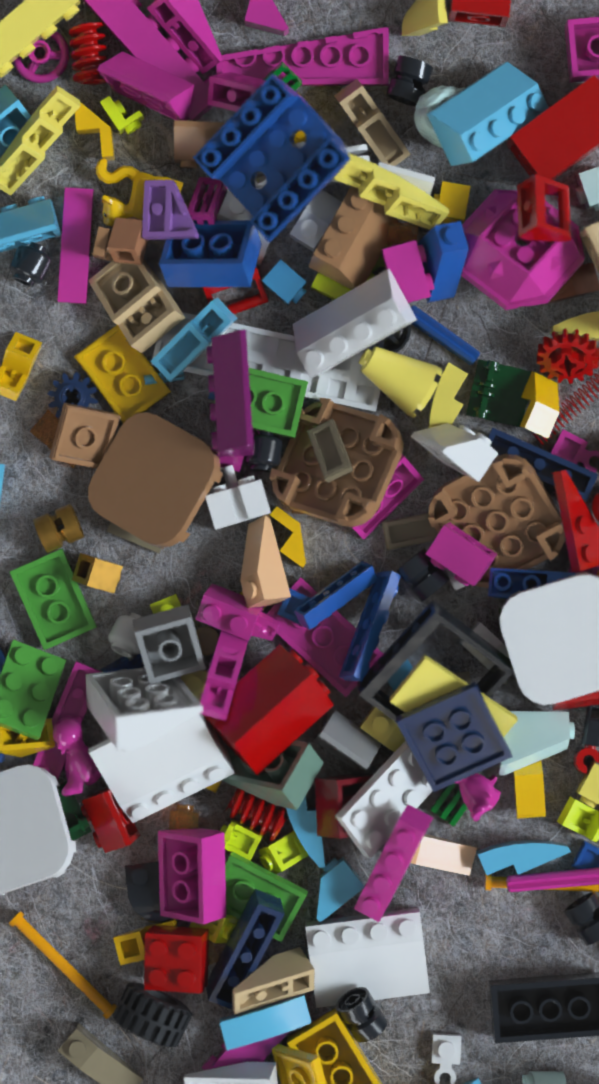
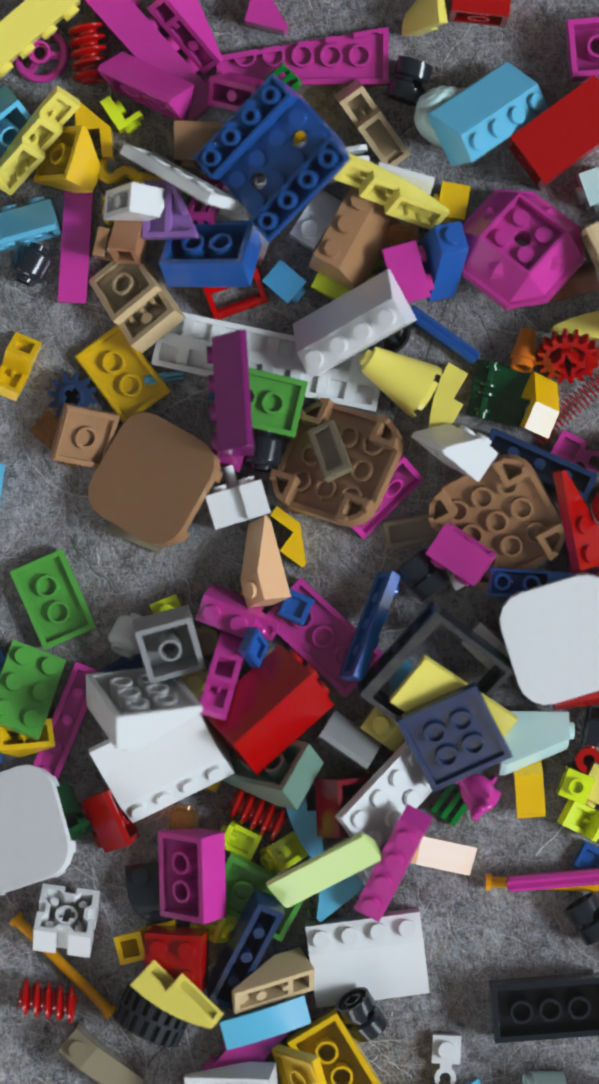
pearl gold wheel [33,504,85,553] -> none
dark pink animal [53,716,101,797] -> none
brick [72,553,123,594] -> none
medium azure slope [151,298,238,382] -> none
blue piece [294,561,378,630] -> none
medium azure slope [476,840,571,875] -> none
red tile [517,174,571,242] -> none
none -> red piece [16,977,79,1024]
none -> yellow slope [33,125,101,193]
none -> white brick [33,883,100,958]
none -> white slope [103,182,164,221]
none -> white tile [119,144,240,211]
none -> light yellow slope [130,960,224,1029]
none -> blue tile [238,627,269,668]
none -> yellowish green slope [266,832,382,908]
none -> orange cone [509,328,537,373]
none -> neon yellow bracket [556,766,595,805]

